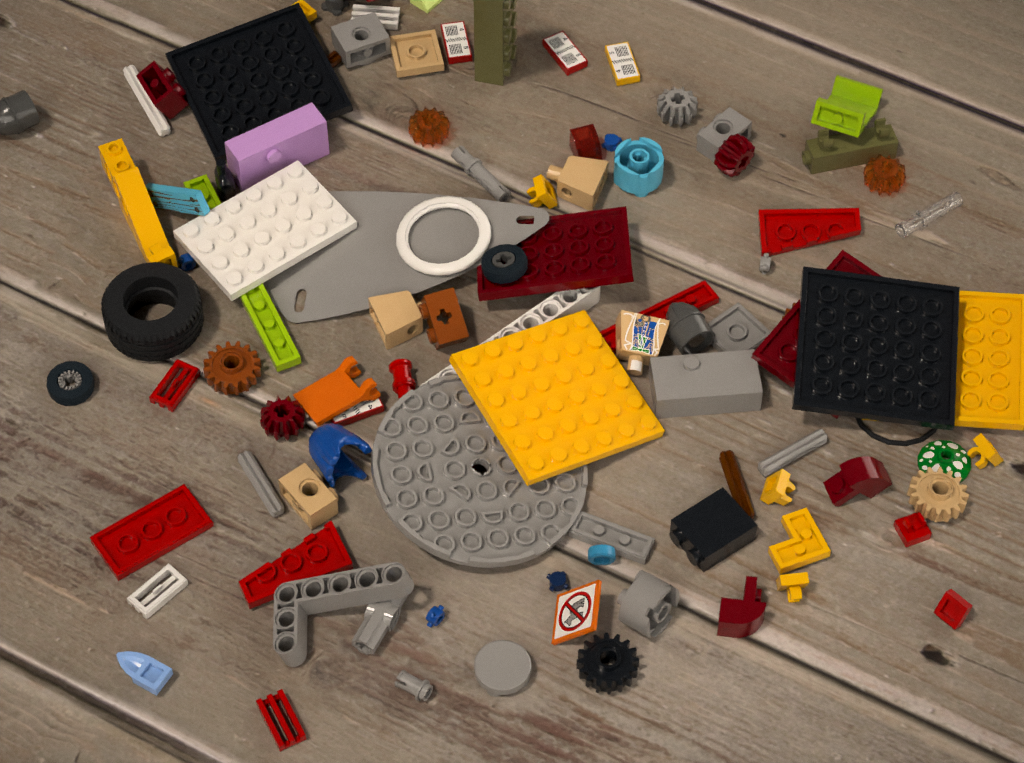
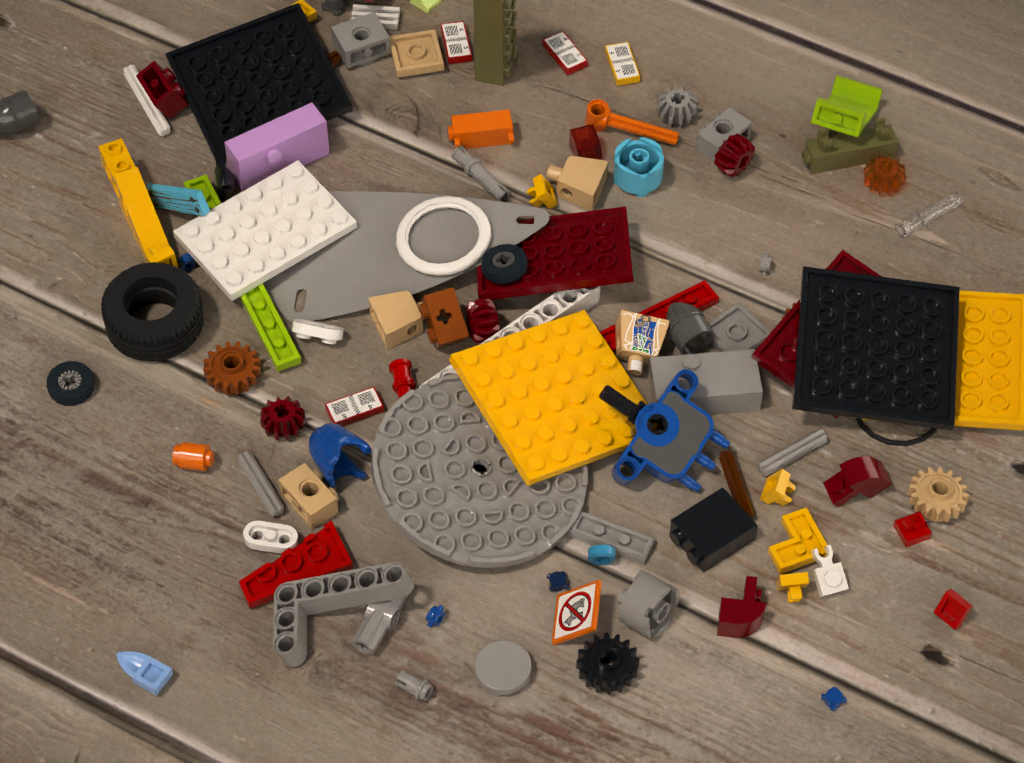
red tile [90,484,214,581] -> none
white tile [127,563,188,620] -> none
red tile [149,359,200,412] -> none
red tile [256,689,306,751] -> none
orange flag [293,356,381,426] -> none
clear orange gear [408,107,450,147] -> none
blue piece [601,134,622,152] -> none
red wing [758,208,861,256] -> none
green dish [917,440,971,483] -> none
yellow tile [967,433,1004,469] -> none
none -> orange brick [172,442,214,472]
none -> white plate [243,521,298,554]
none -> white plate [292,319,344,344]
none -> orange brick [447,109,514,150]
none -> dark red gear [466,298,500,343]
none -> orange axle [585,99,679,145]
none -> piece [599,369,730,492]
none -> white plate [811,544,849,597]
none -> blue piece [821,687,847,711]

